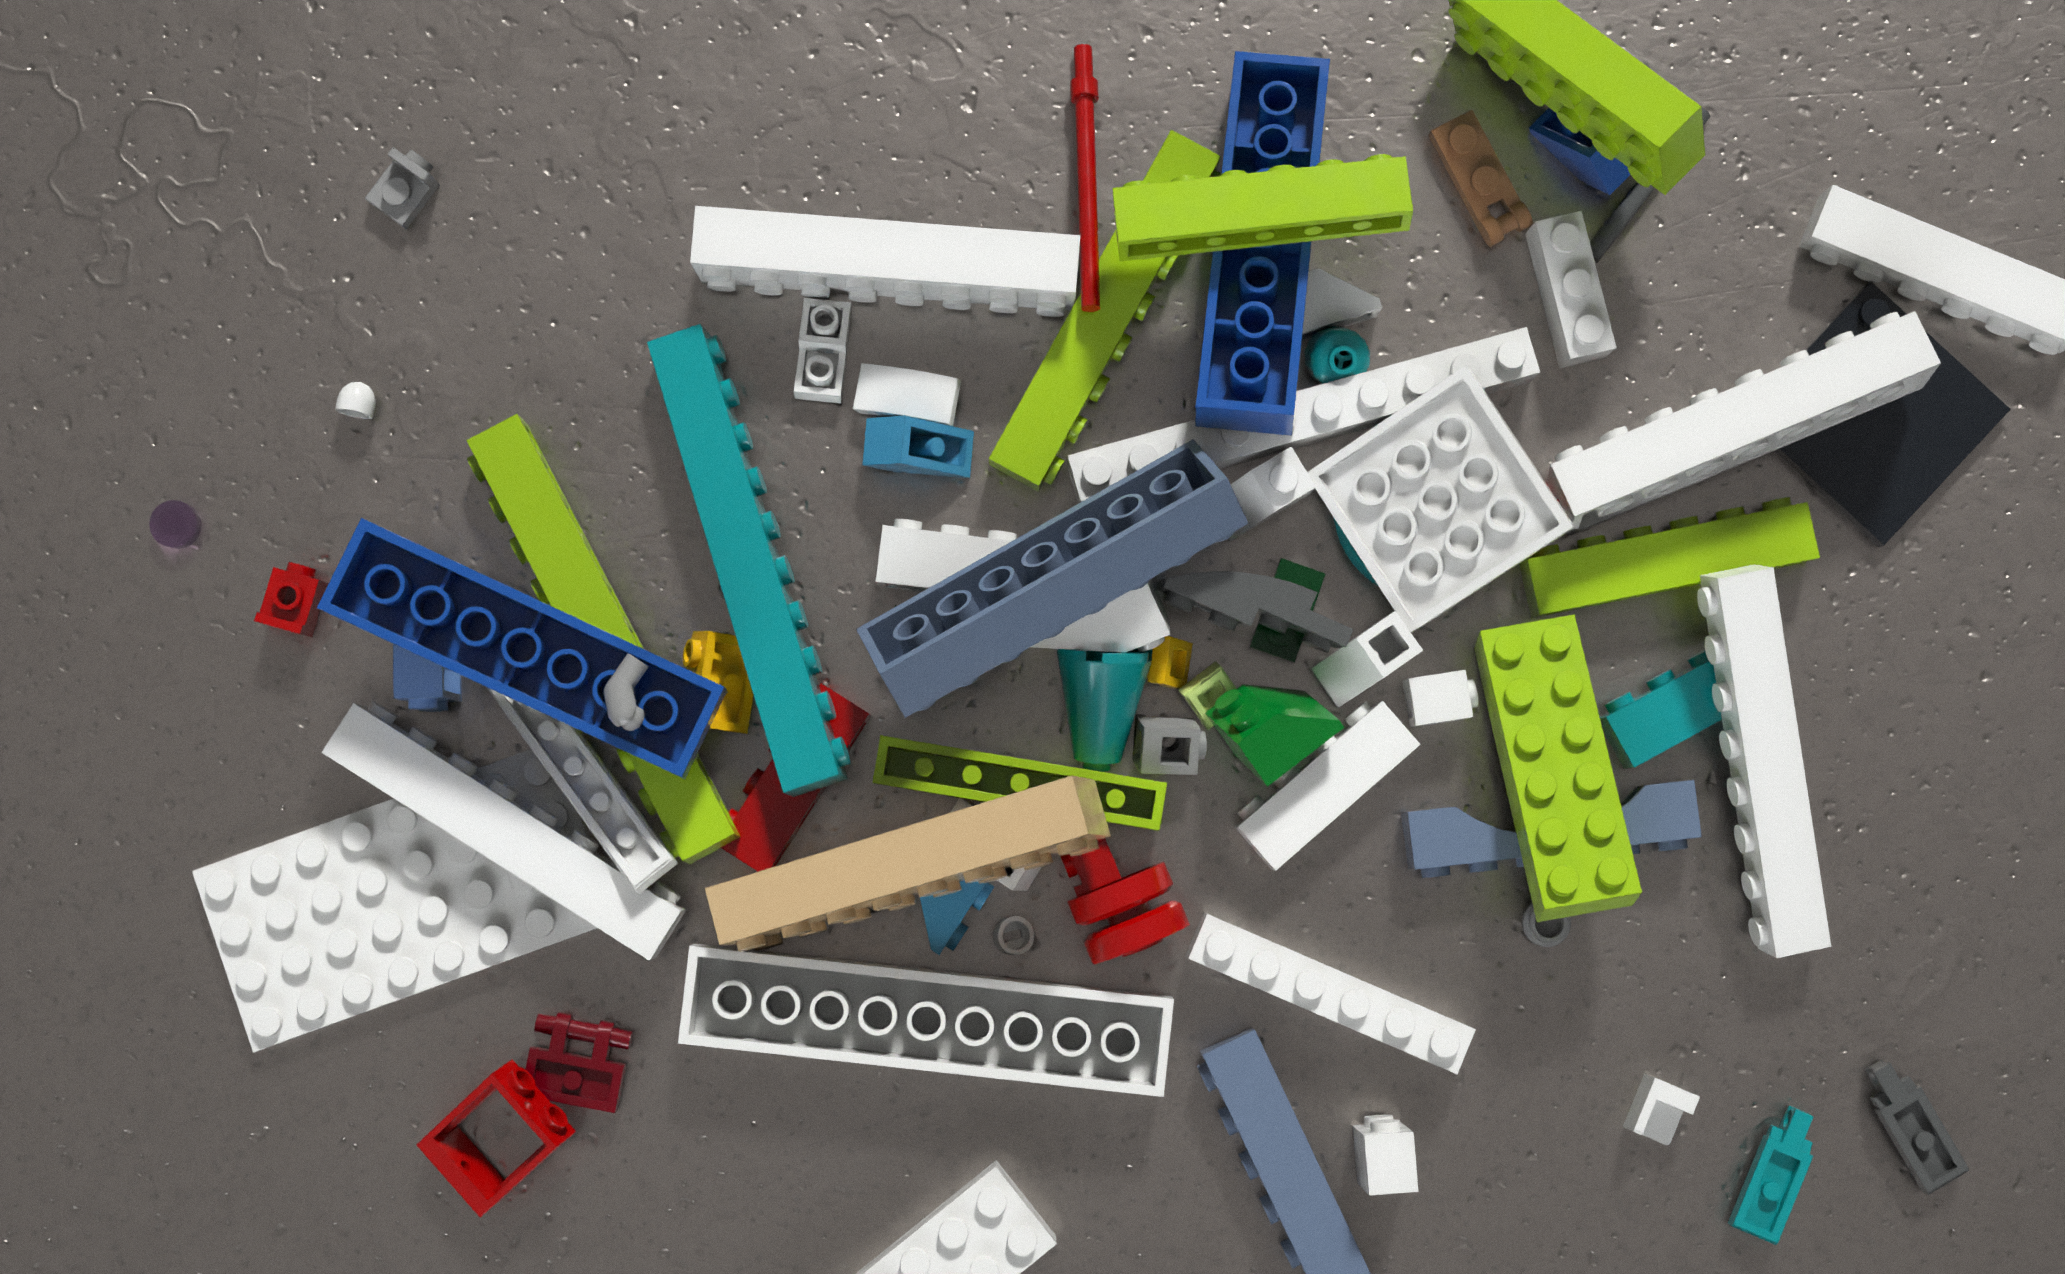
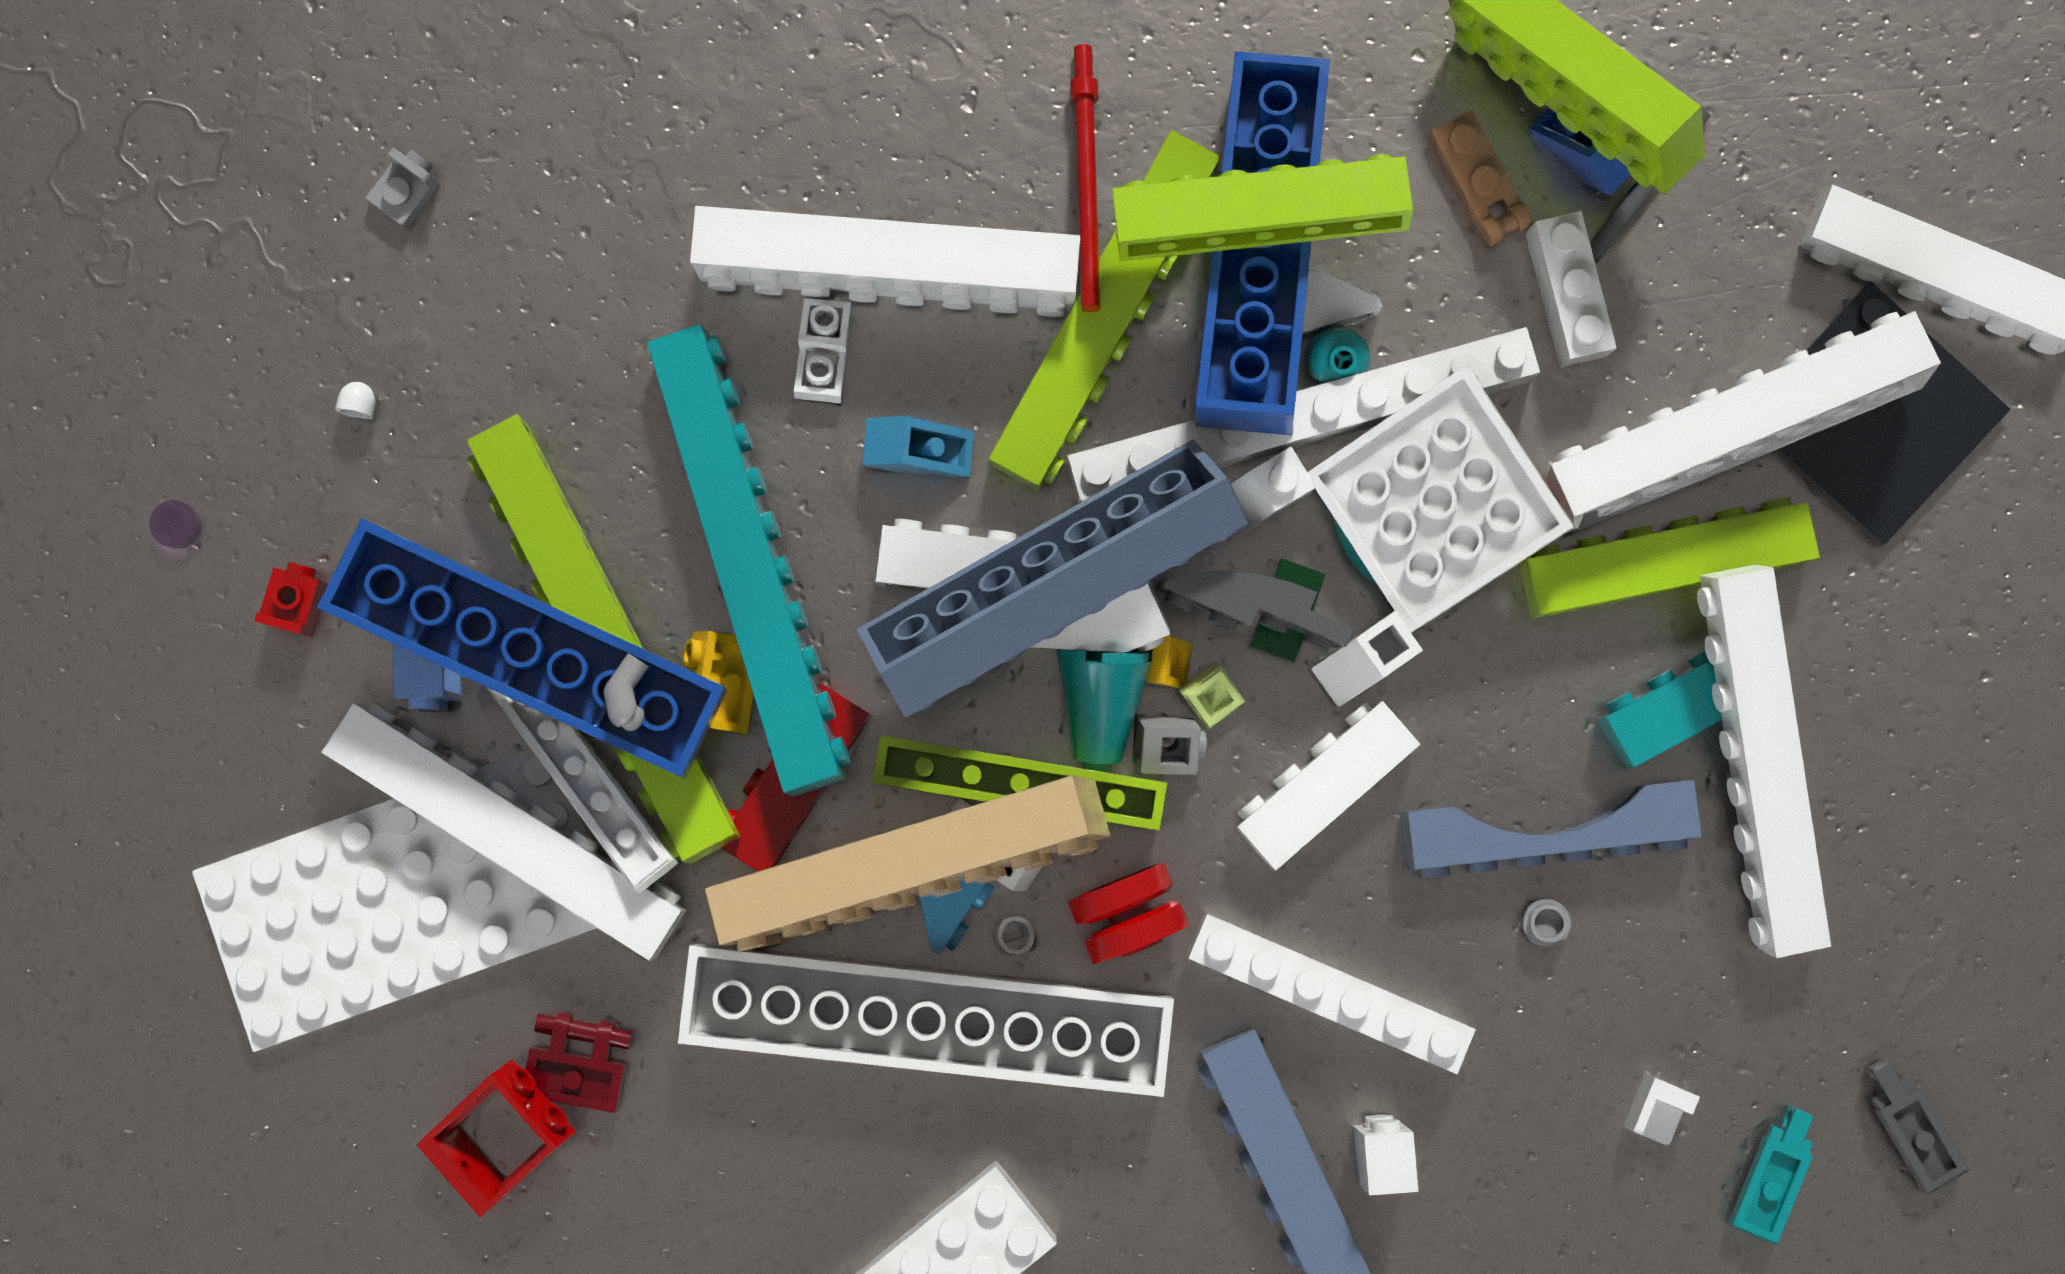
white slope [853,363,961,426] -> none
red brick [1060,838,1122,897] -> none
green slope [1205,684,1345,787] -> none
white brick [1402,670,1478,728] -> none
lime brick [1474,614,1642,922] -> none

